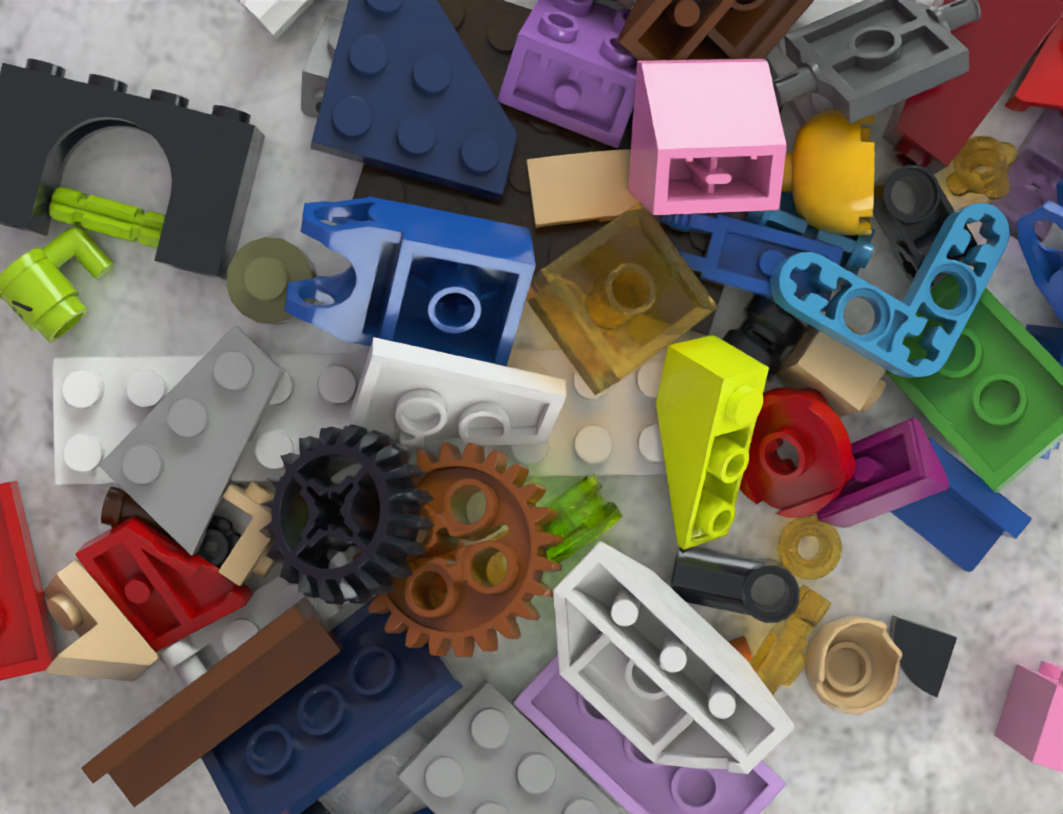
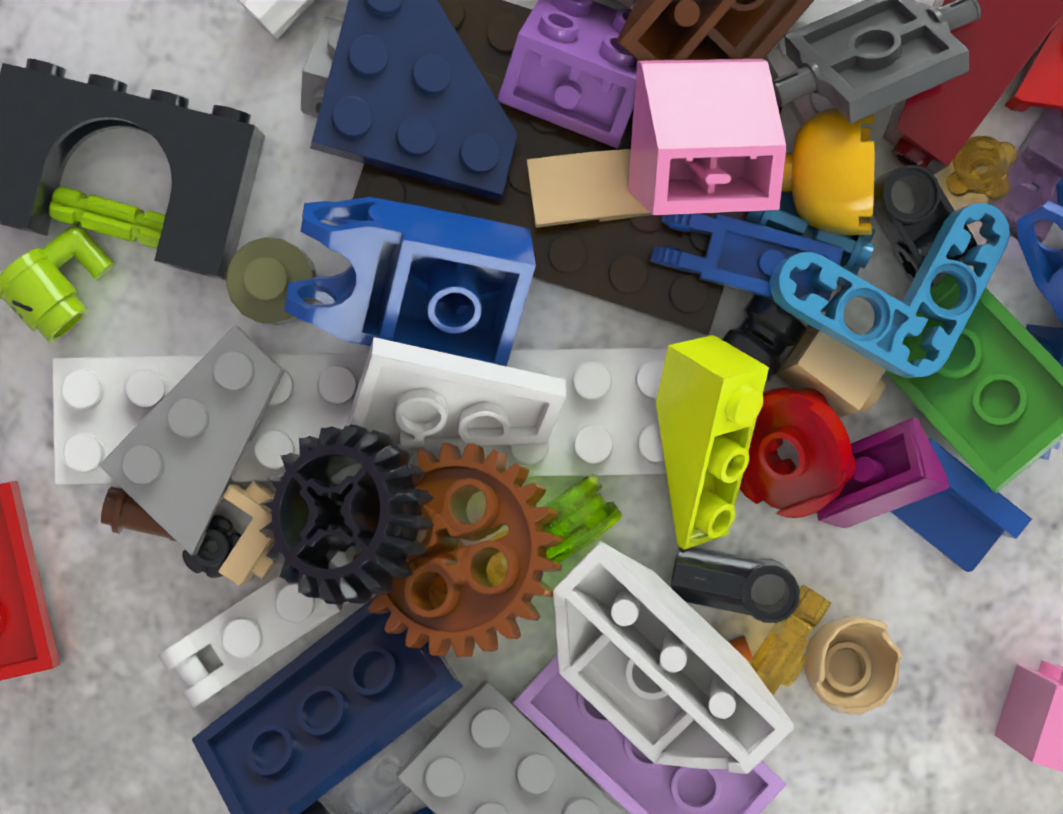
tan slope [43,559,160,681] -> none
red wing [75,516,253,652] -> none
reddish brown fence [81,596,344,808] -> none
clear yellow slope [526,202,719,395] -> none
clear yellow plate [777,516,842,580] -> none
black tile [889,615,957,698] -> none

